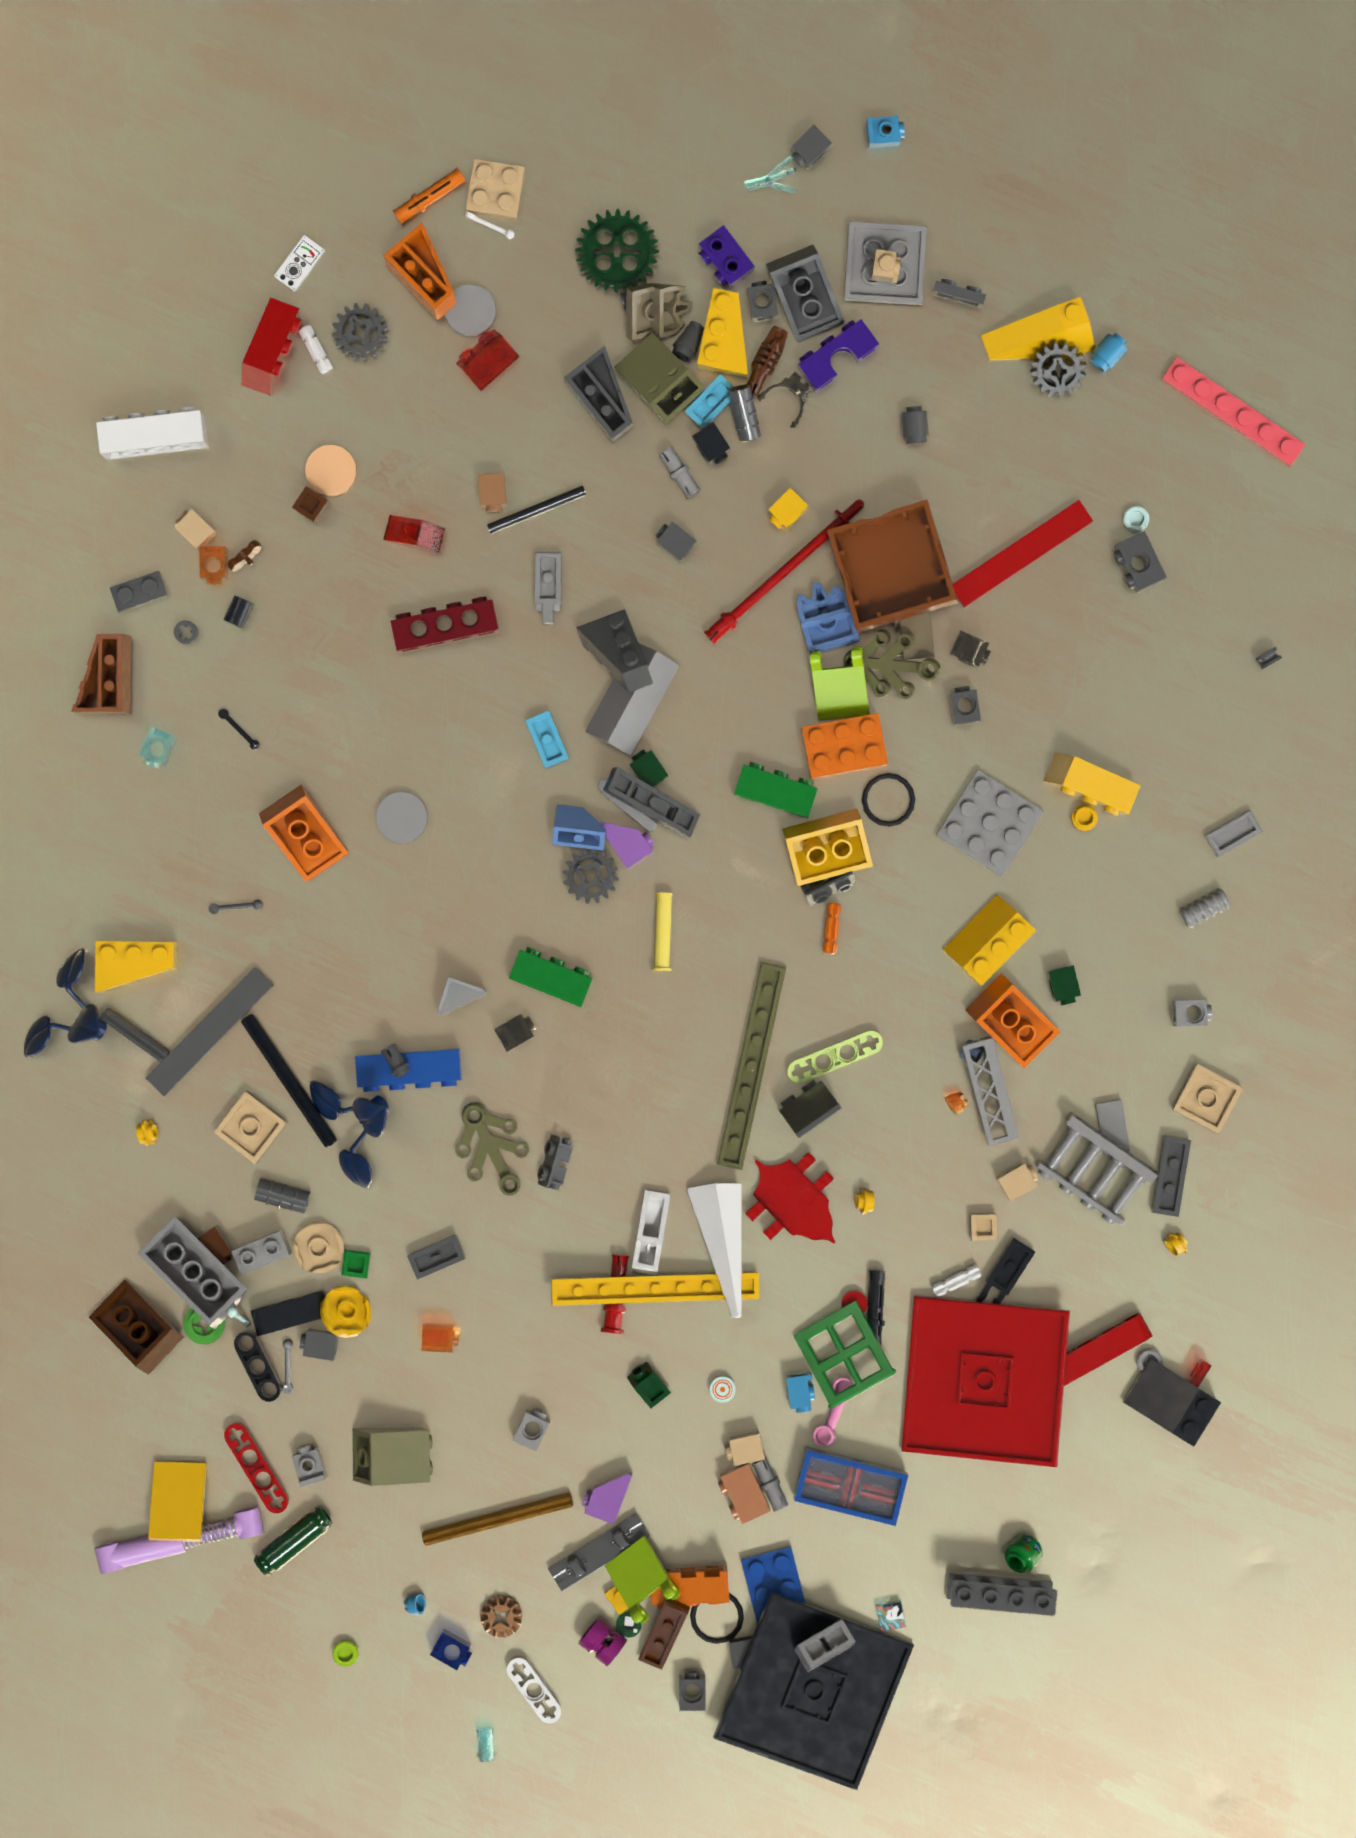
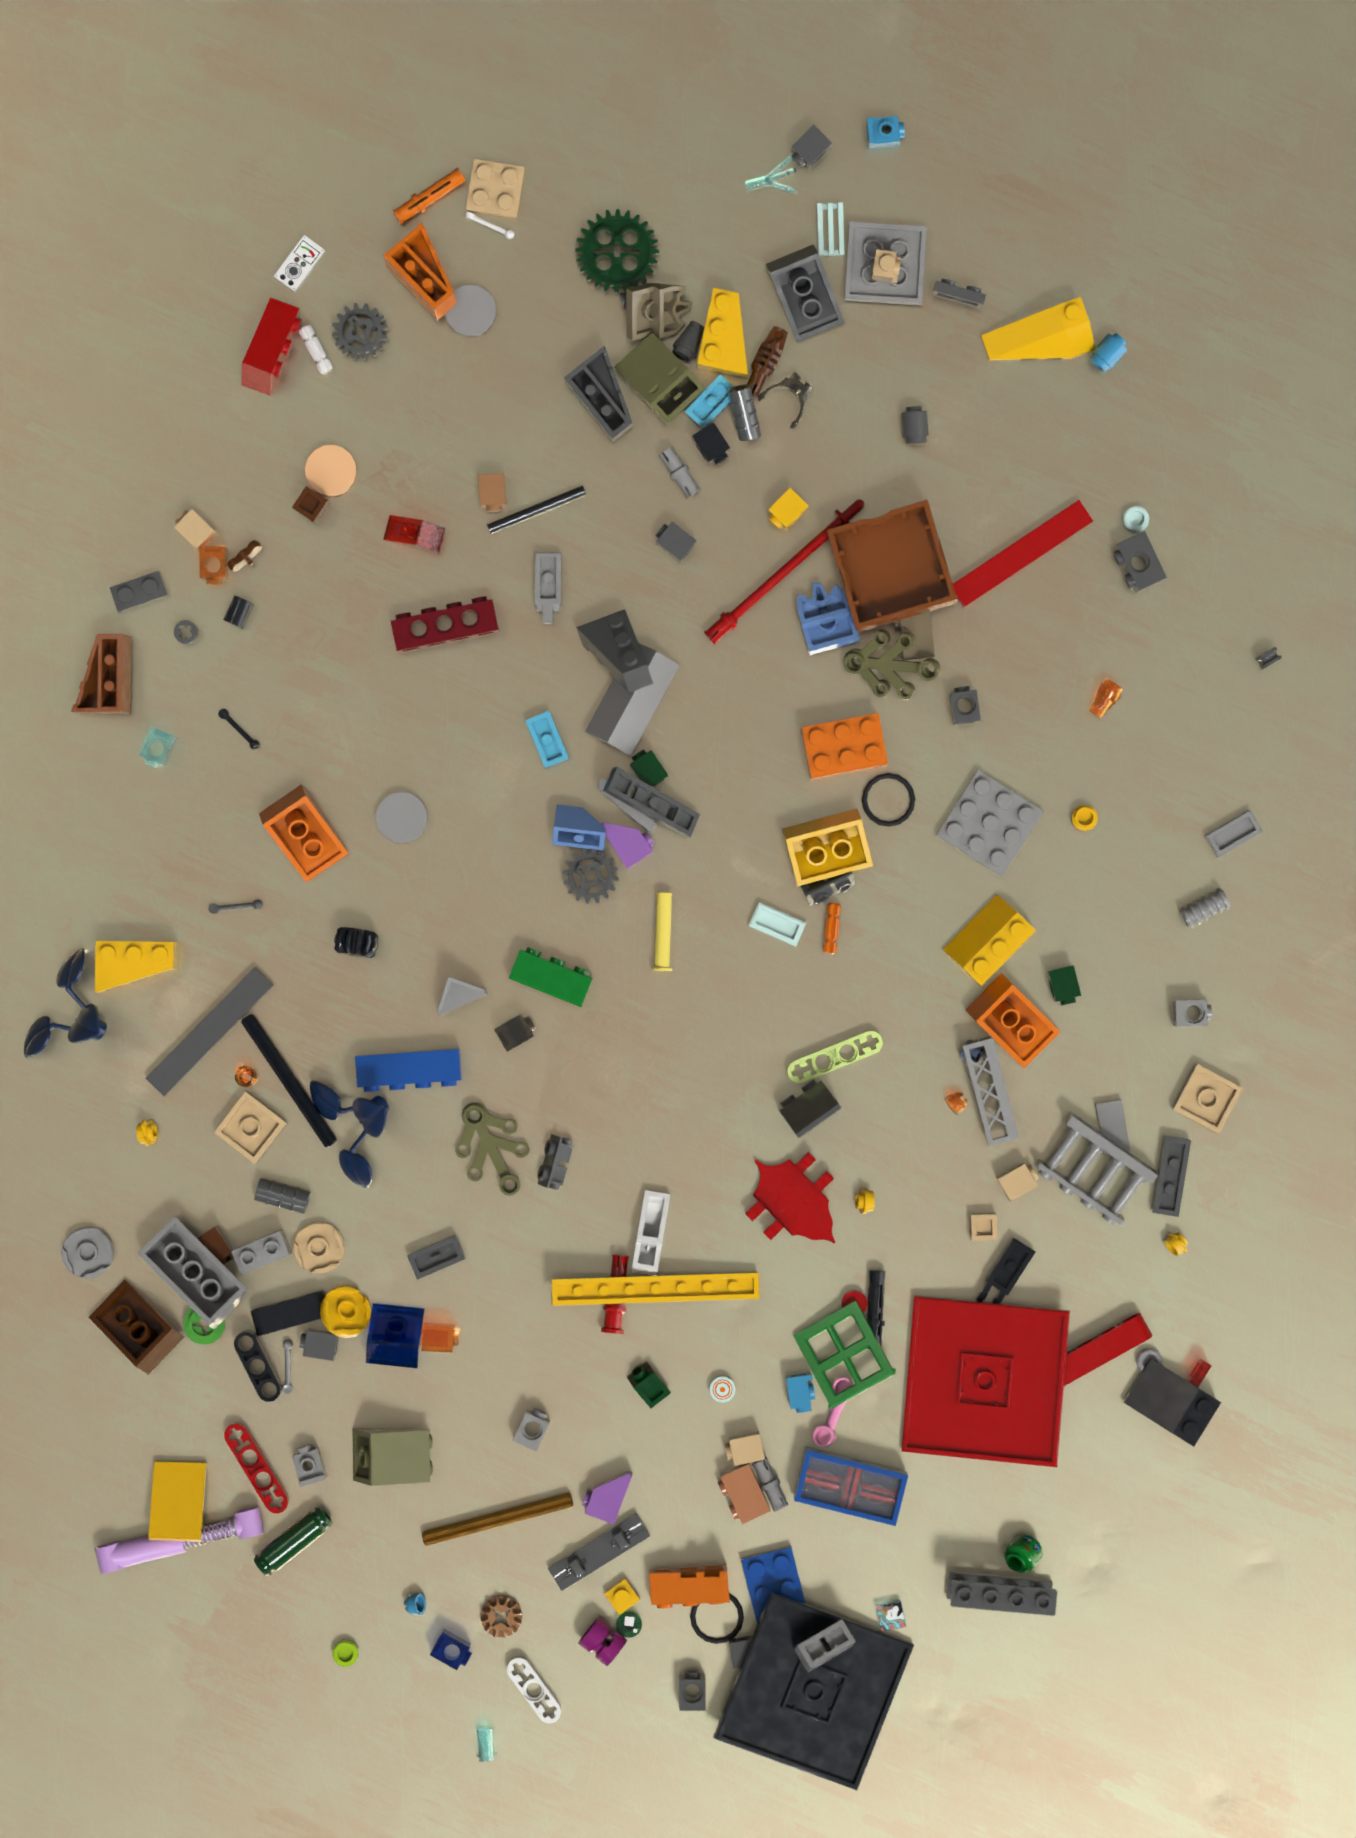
white brick [96,407,209,460] -> none
dark grey axle [100,1008,169,1062] -> none
light aqua hinge [227,1307,251,1327] -> none
green tile [341,1249,371,1279] -> none
dark grey pin [381,1043,410,1079] -> none
clear red bracket [456,329,520,391] -> none
lime flag [605,1536,681,1624] -> none
reddish brown tile [638,1598,690,1670] -> none
white wedge [687,1183,741,1318] -> none
dark purple brick [698,225,755,289] -> none
olive tile [717,962,786,1170] -> none
green brick [734,762,818,819] -> none
dark grey brick [747,281,778,323] -> none
dark purple arch [798,319,879,393] -> none
lime flag [810,646,870,721] -> none
white axle [932,1264,981,1297] -> none
clear smoke brick [949,631,991,668] -> none
gear [1030,340,1087,397] -> none
yellow wedge [1043,752,1140,816] -> none
coral plate [1162,357,1306,467] -> none
none -> light grey tile [61,1226,114,1279]
none -> clear orange hinge [235,1066,258,1087]
none -> black gear [334,927,379,958]
none -> clear blue slope [366,1303,425,1369]
none -> light aqua tile [749,902,806,947]
none -> light aqua tile [817,202,845,256]
none -> clear orange cone [1089,678,1124,718]

